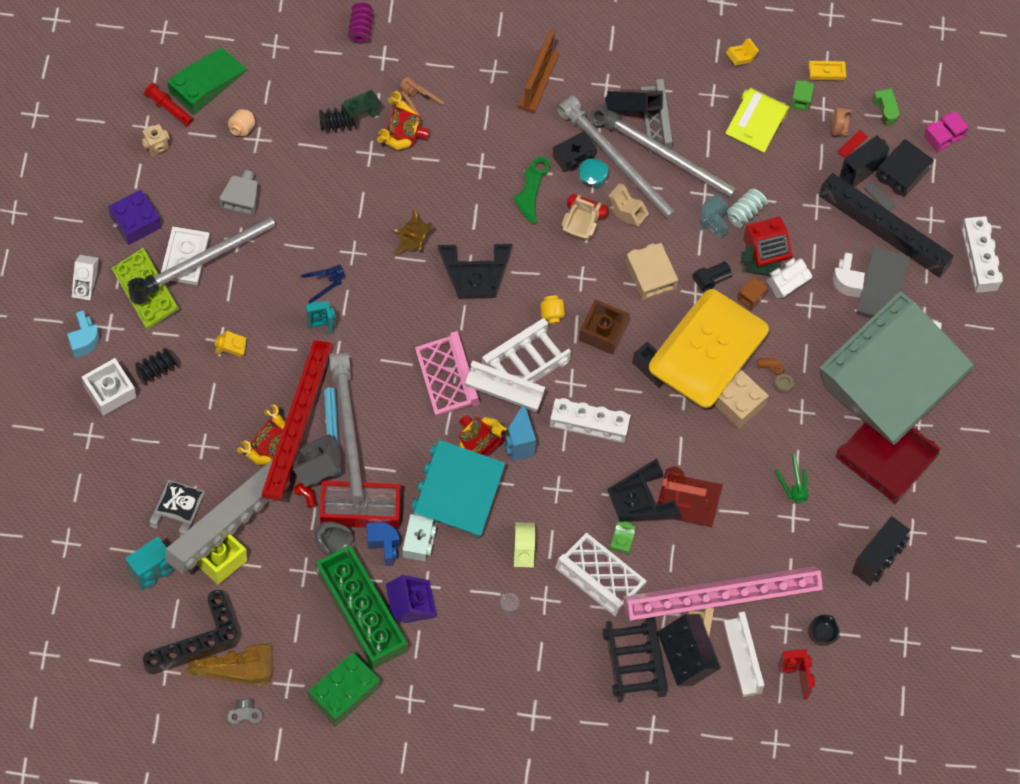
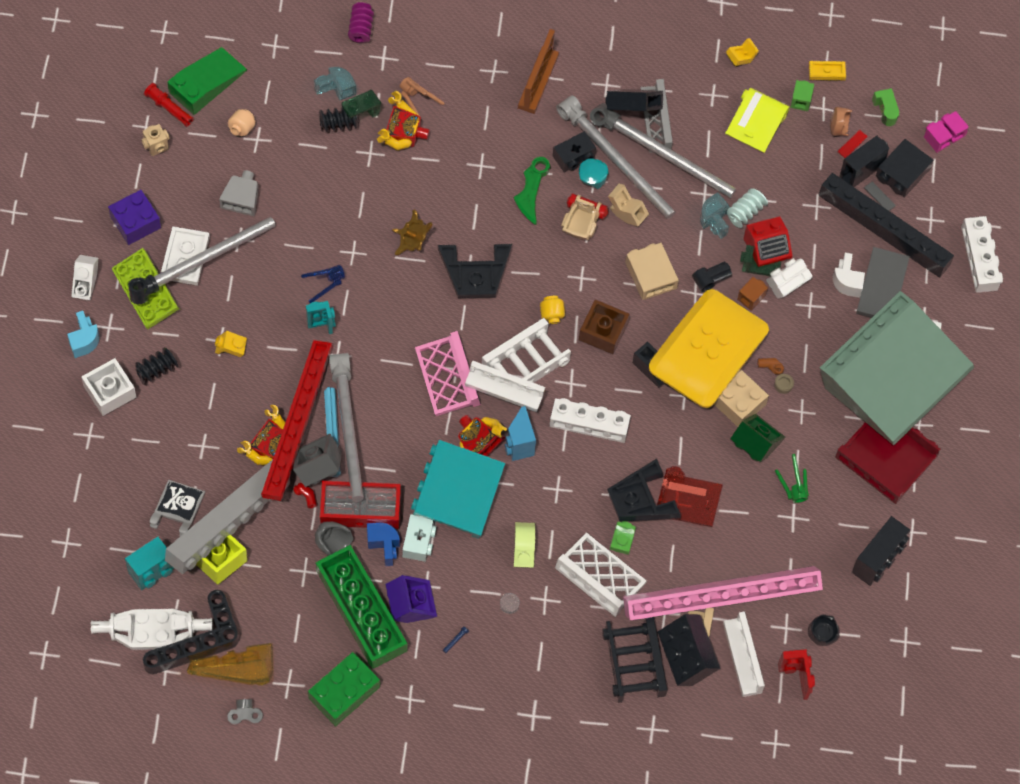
none -> white plate [91,609,213,650]
none -> clear light blue brick [314,67,356,101]
none -> dark blue piece [443,626,469,653]
none -> dark green slope [730,414,785,462]

